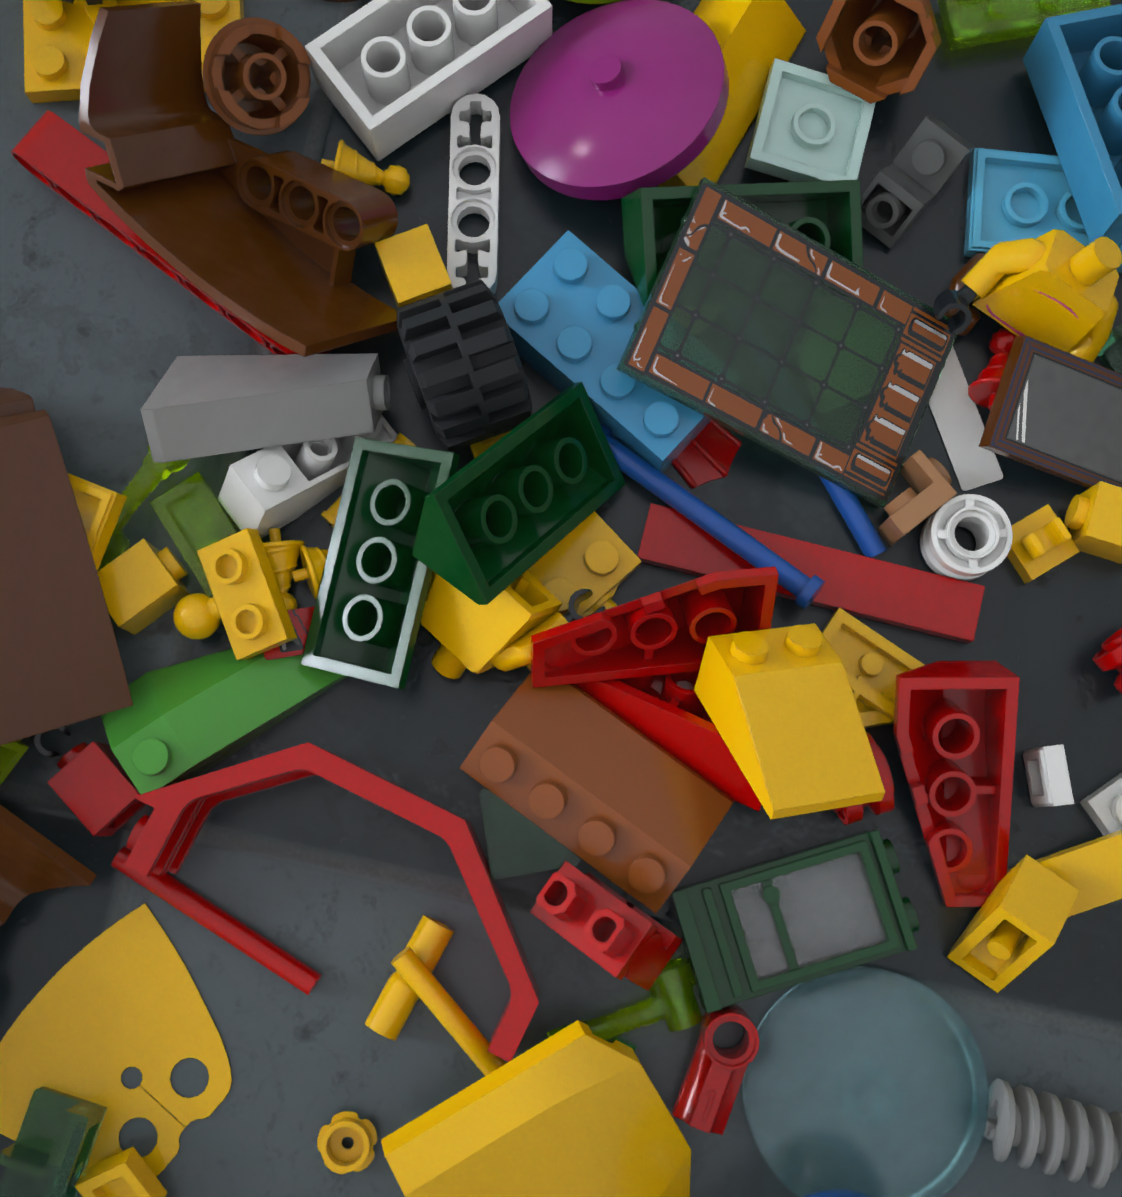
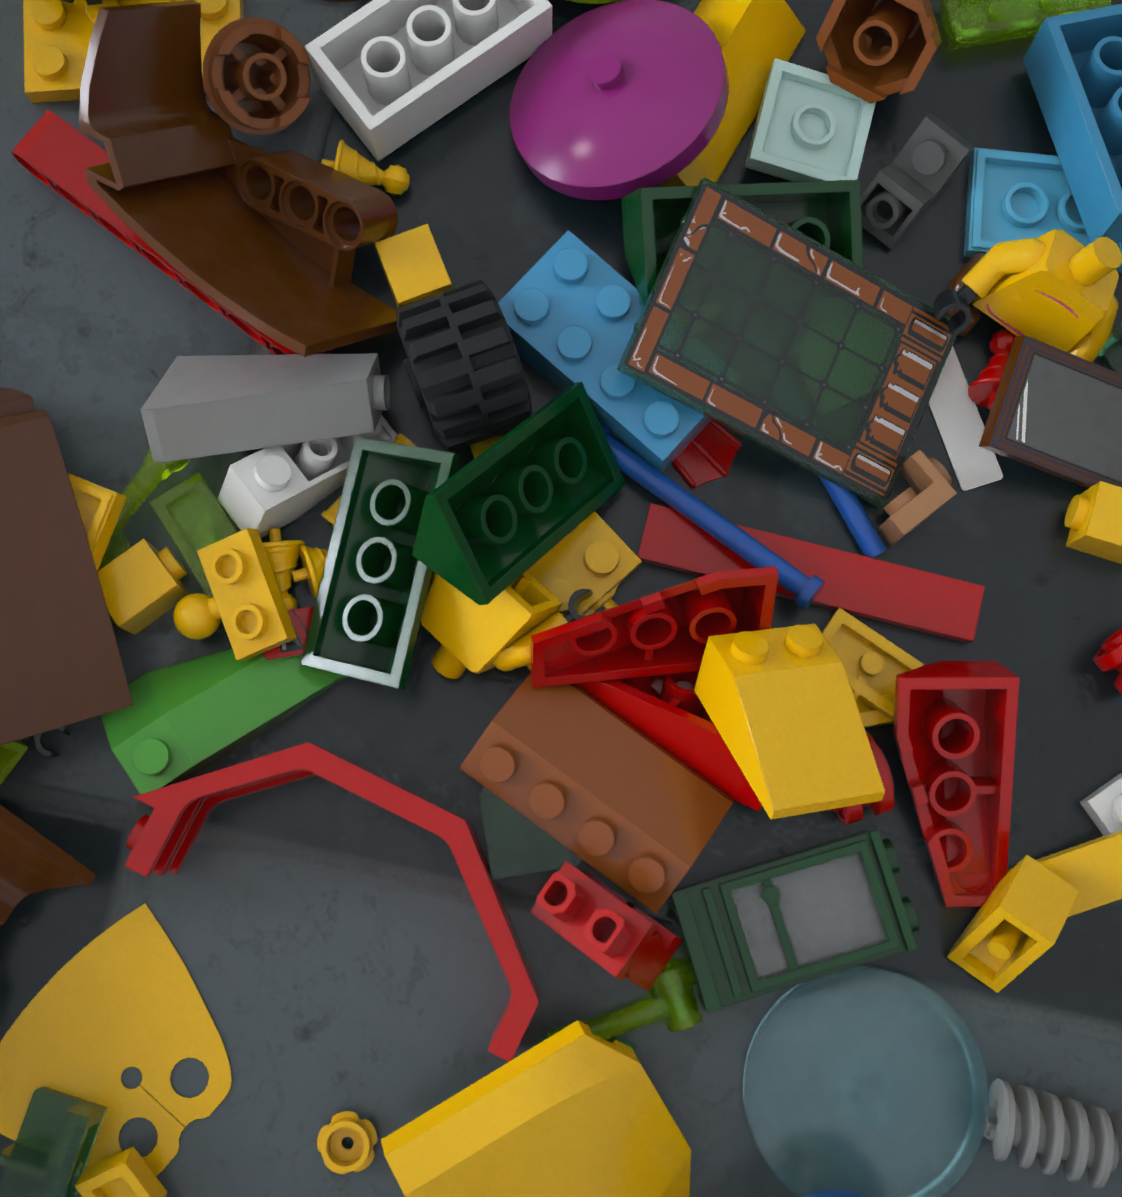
red brick [47,741,147,836] -> none
red bar [111,846,322,995] -> none
yellow piece [365,914,455,1041] -> none
yellow bar [391,947,506,1076] -> none
white beam [447,93,501,294] -> none
red piece [672,1004,760,1135] -> none
white wheel [920,494,1013,581] -> none
yellow tile [1007,504,1080,584] -> none
white tile [1023,744,1074,808] -> none

